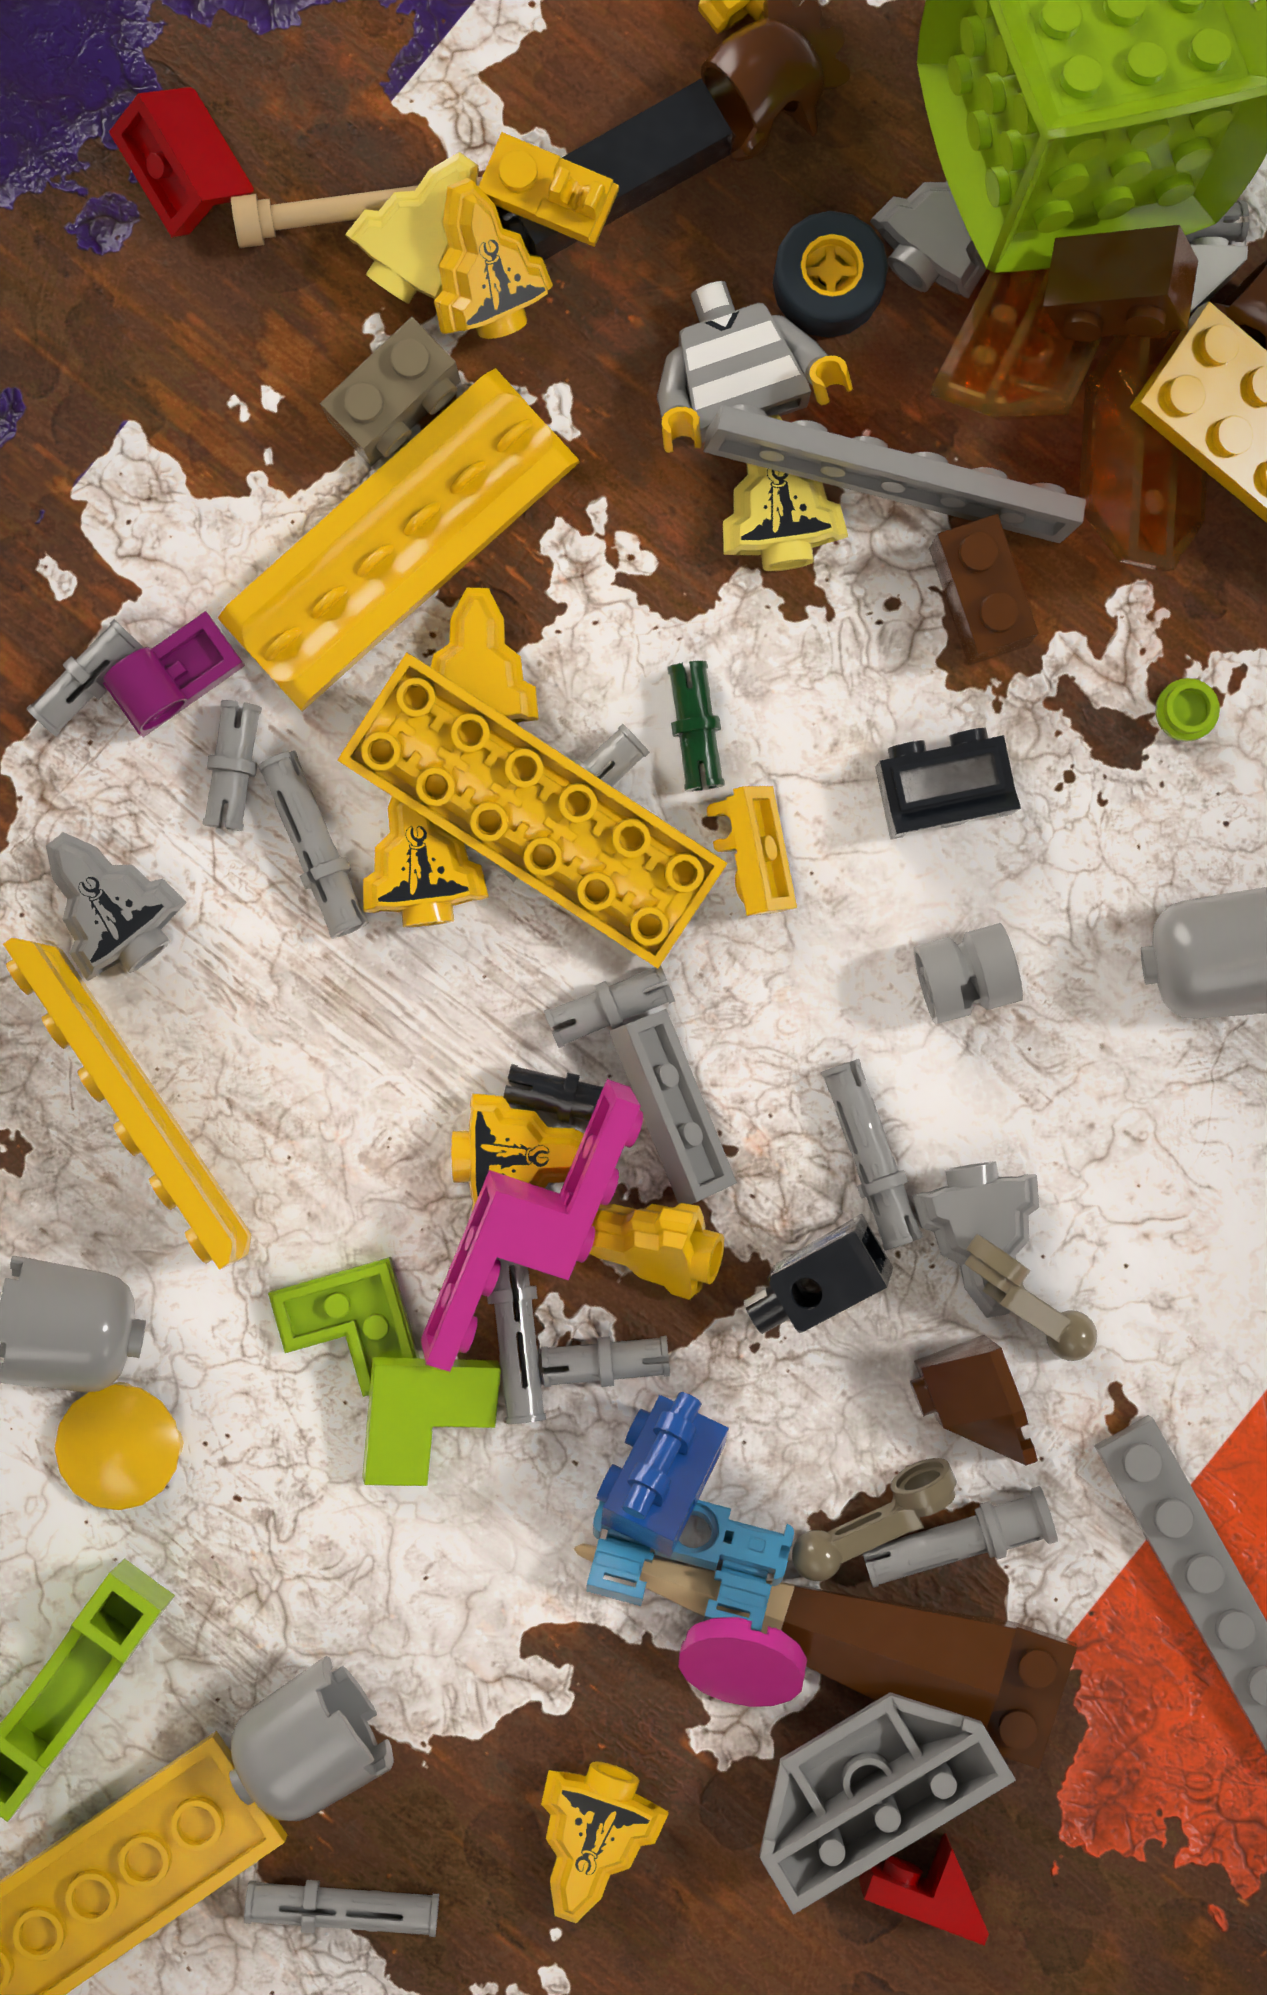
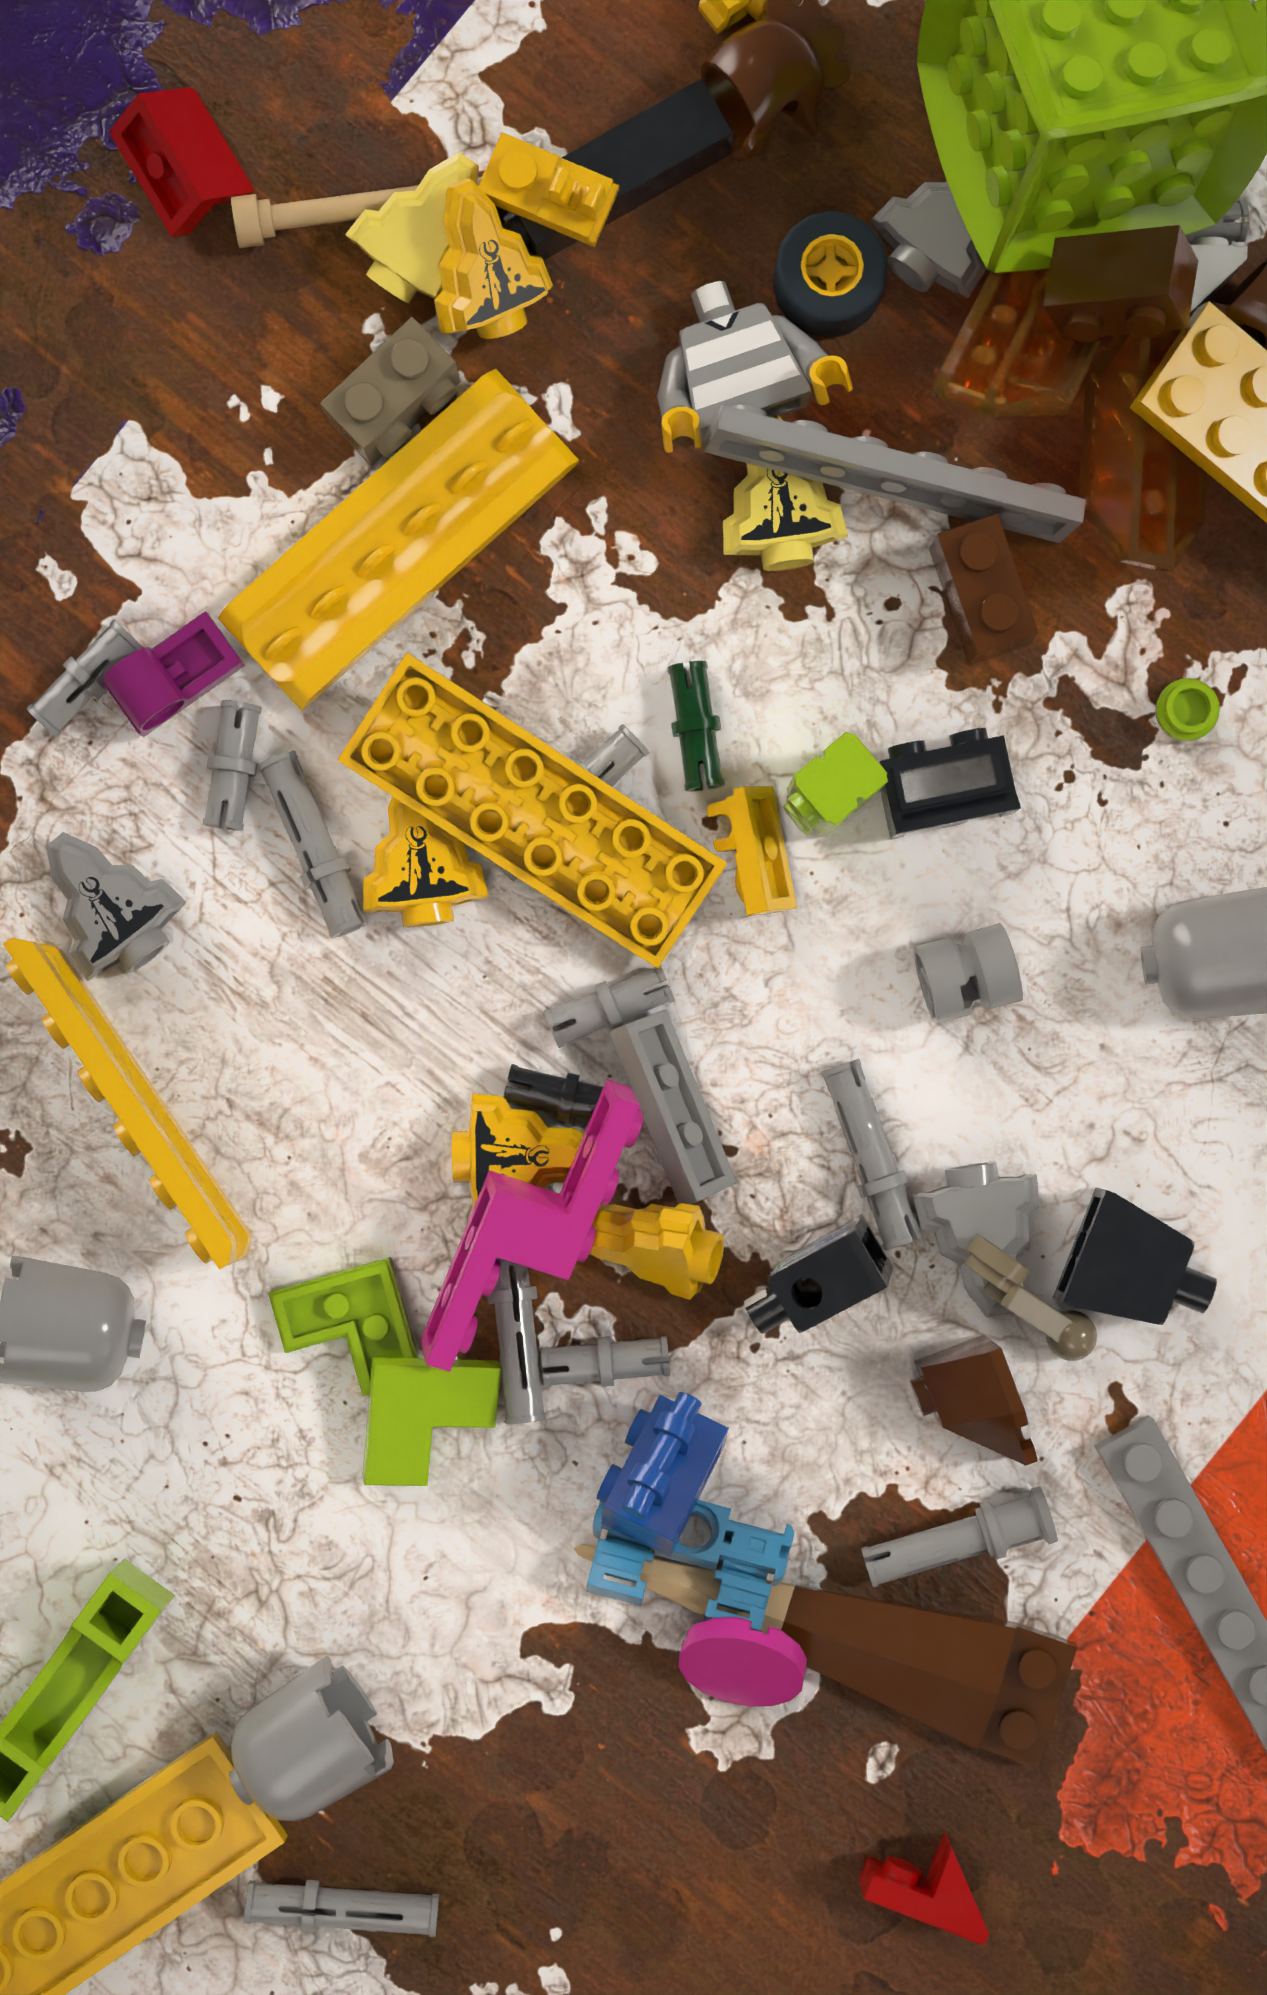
yellow dish [54,1382,184,1511] -> none
yellow rock [431,588,539,723] -> none
yellow rock [541,1762,669,1923] -> none
light grey wedge [759,1693,1016,1915] -> none
dark tan piece [792,1458,957,1581] -> none
none -> lime brick [783,731,888,837]
none -> black torso [1052,1187,1217,1325]

